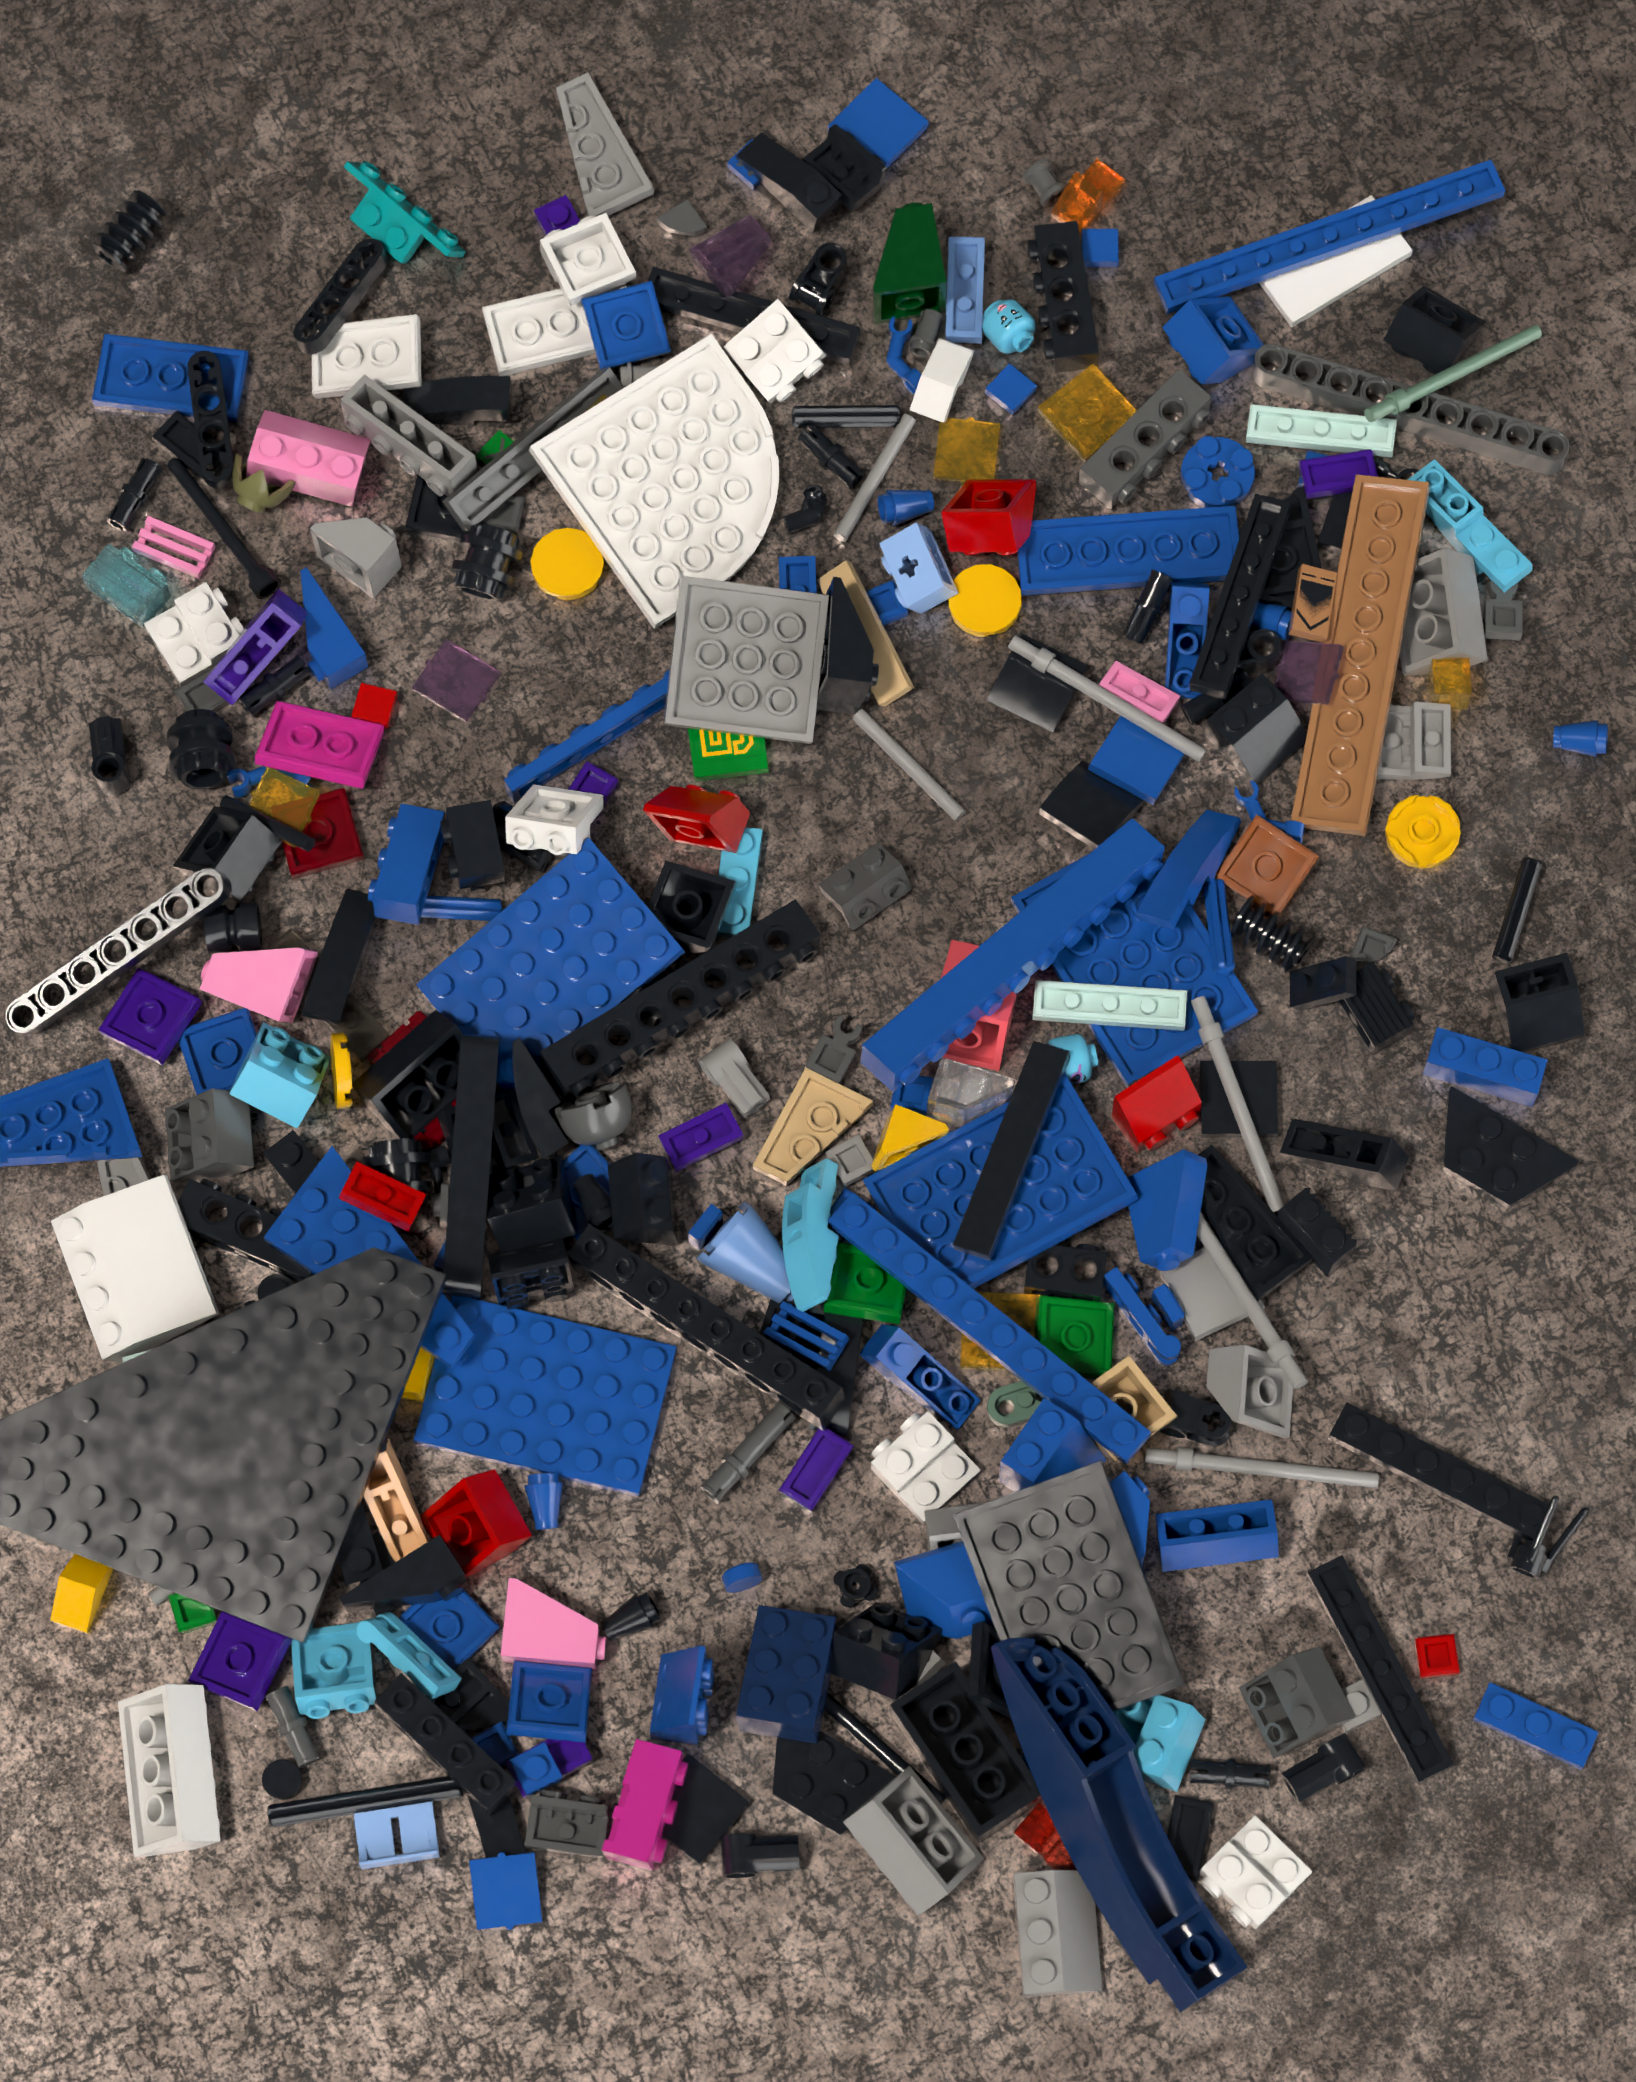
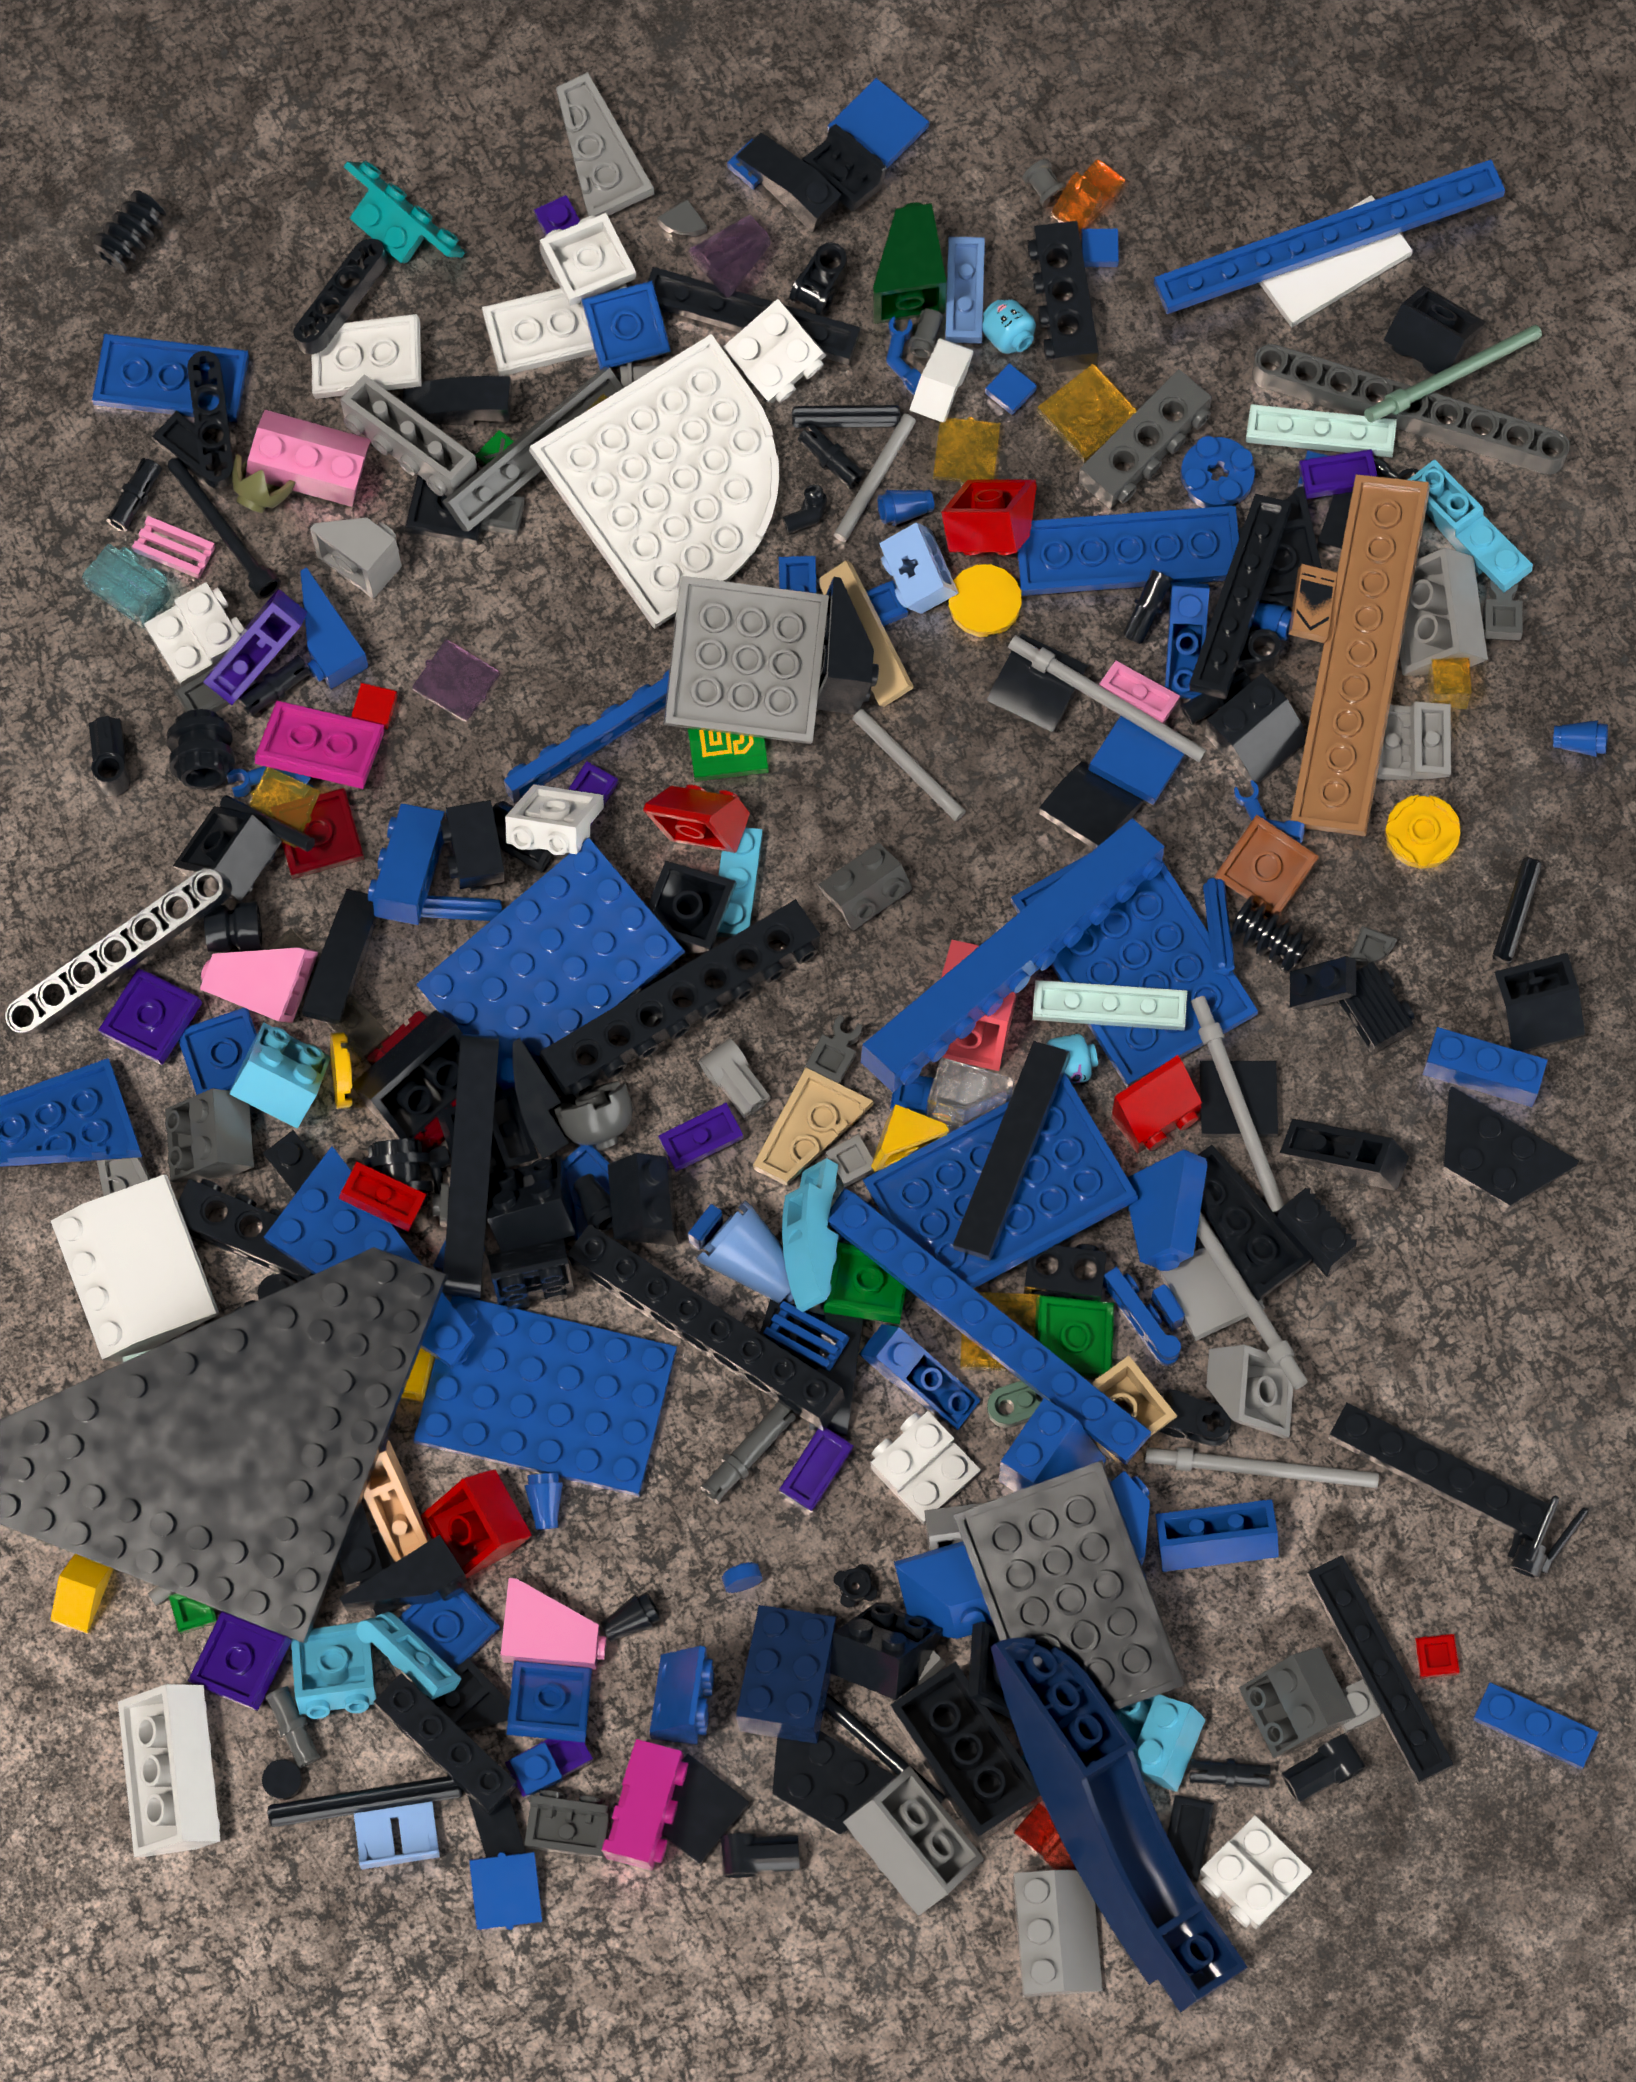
black piece [451,523,523,601] -> none
blue tile [471,1722,519,1768] -> none
yellow tile [530,528,605,601] -> none
blue slope [1137,810,1241,929] -> none
blue slope [1162,296,1264,385] -> none
piece [1274,640,1344,705] -> none

